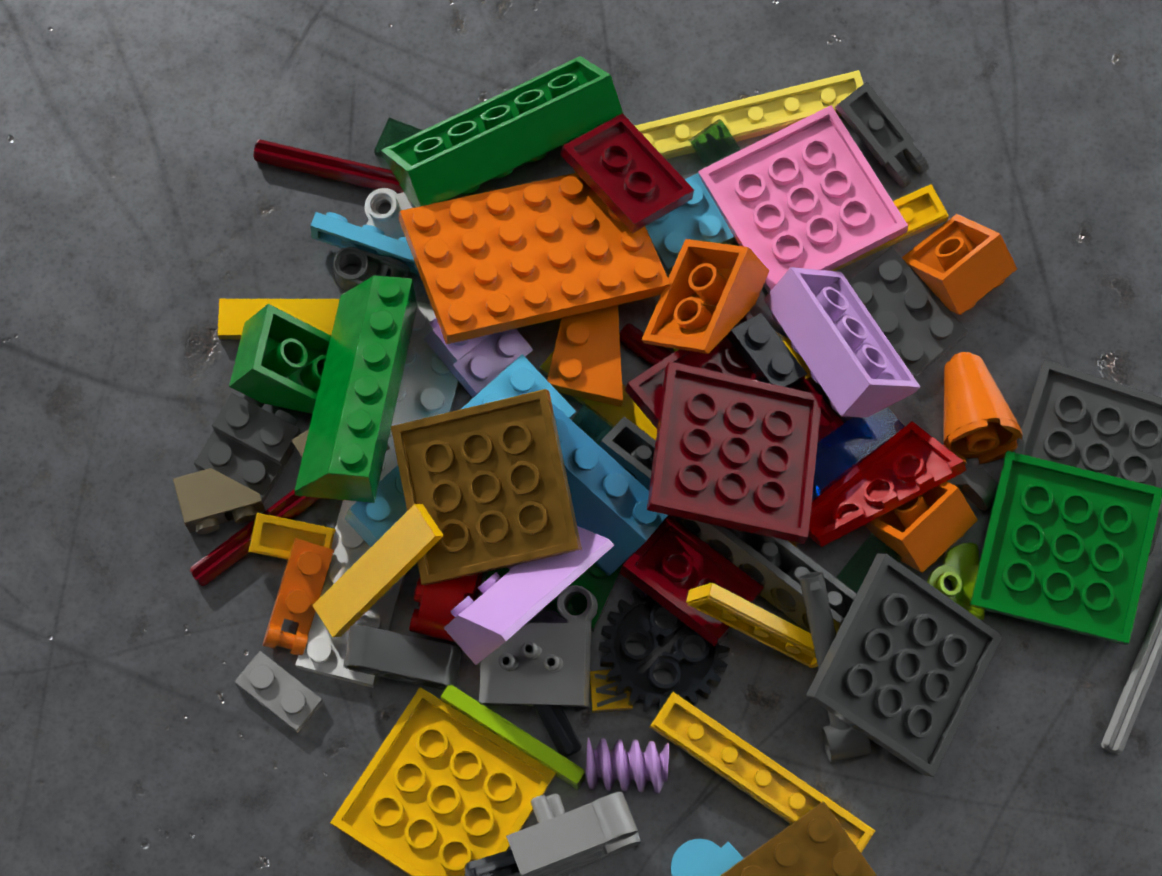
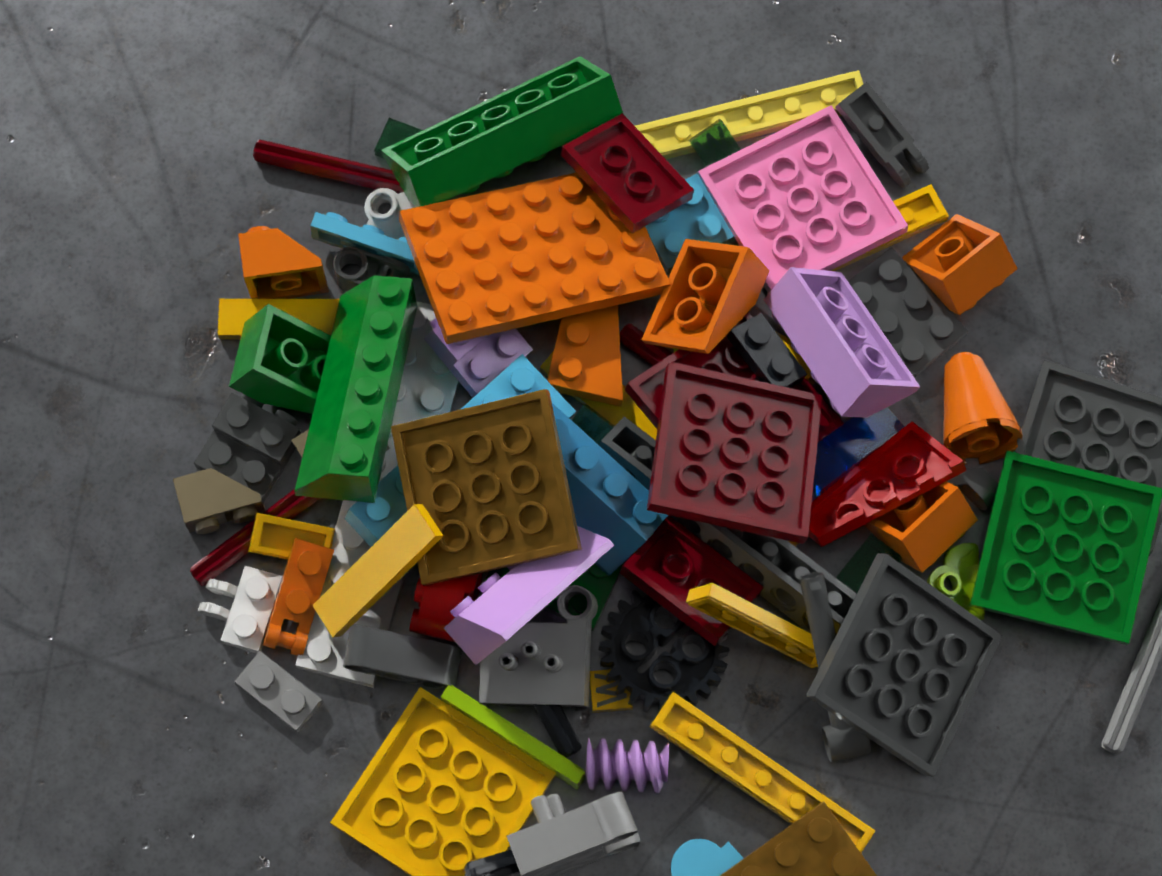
none -> white hinge [198,566,283,653]
none -> orange slope [238,226,329,299]

